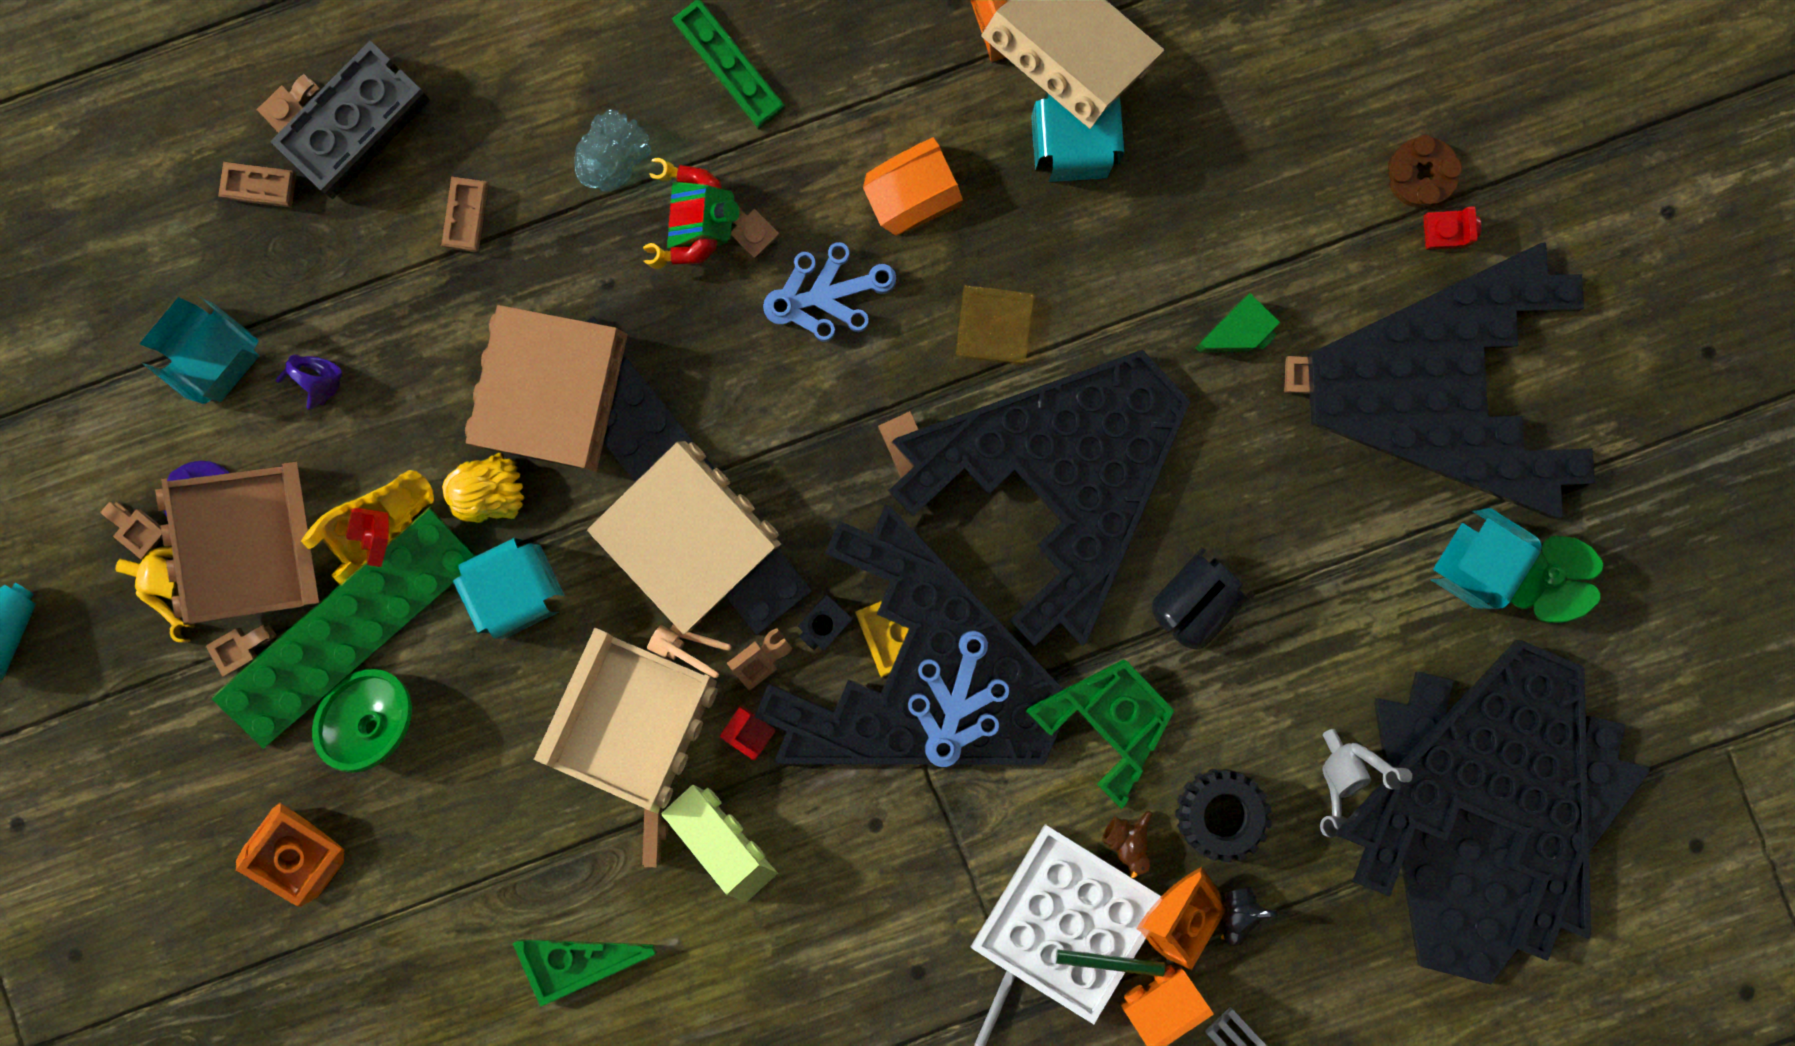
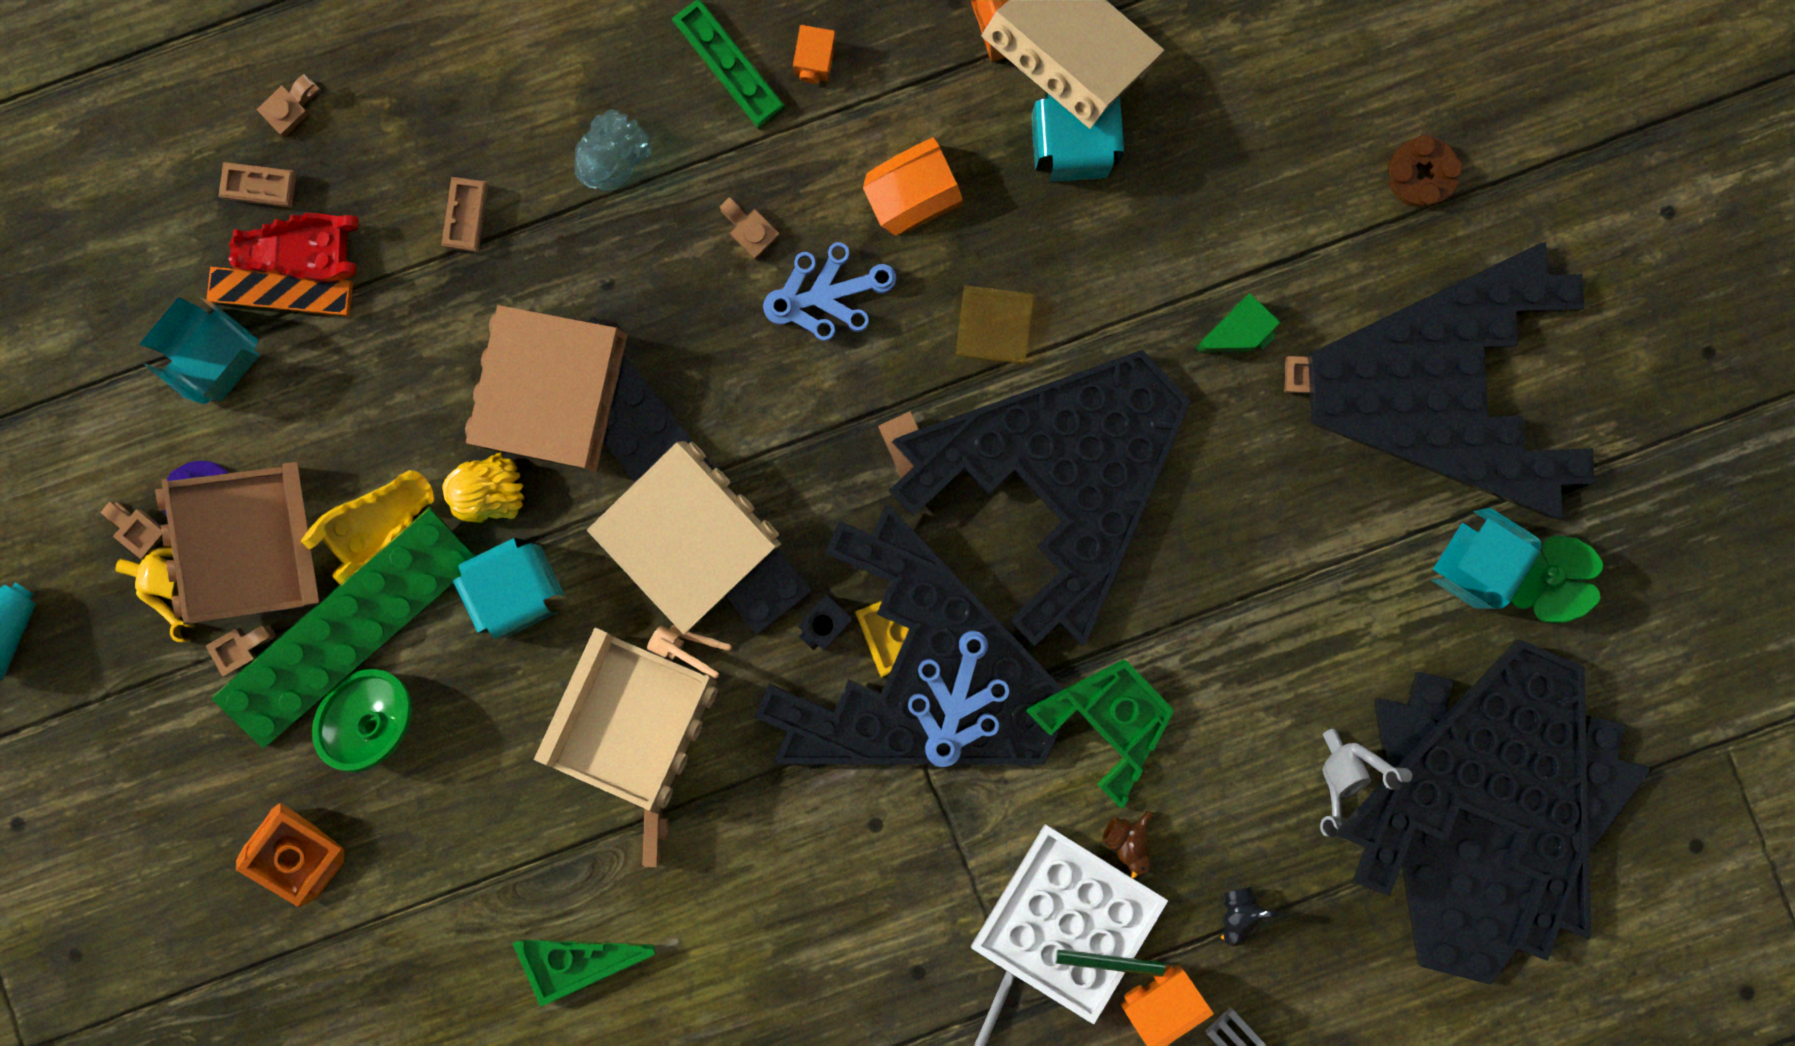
dark grey piece [270,41,430,200] -> none
dark purple piece [275,355,342,410] -> none
red bracket [346,508,389,567] -> none
torso [643,158,740,269] -> none
yellowish green wedge [661,785,778,902] -> none
red panel [719,706,776,761] -> none
medium nougat plate [727,628,792,691] -> none
orange slope [1136,866,1227,970] -> none
black cylinder [1152,547,1255,650] -> none
black tyre [1176,769,1272,862] -> none
red bracket [1423,206,1482,250] -> none
none -> tile [206,267,353,317]
none -> red animal [228,212,359,282]
none -> orange brick [793,25,836,84]

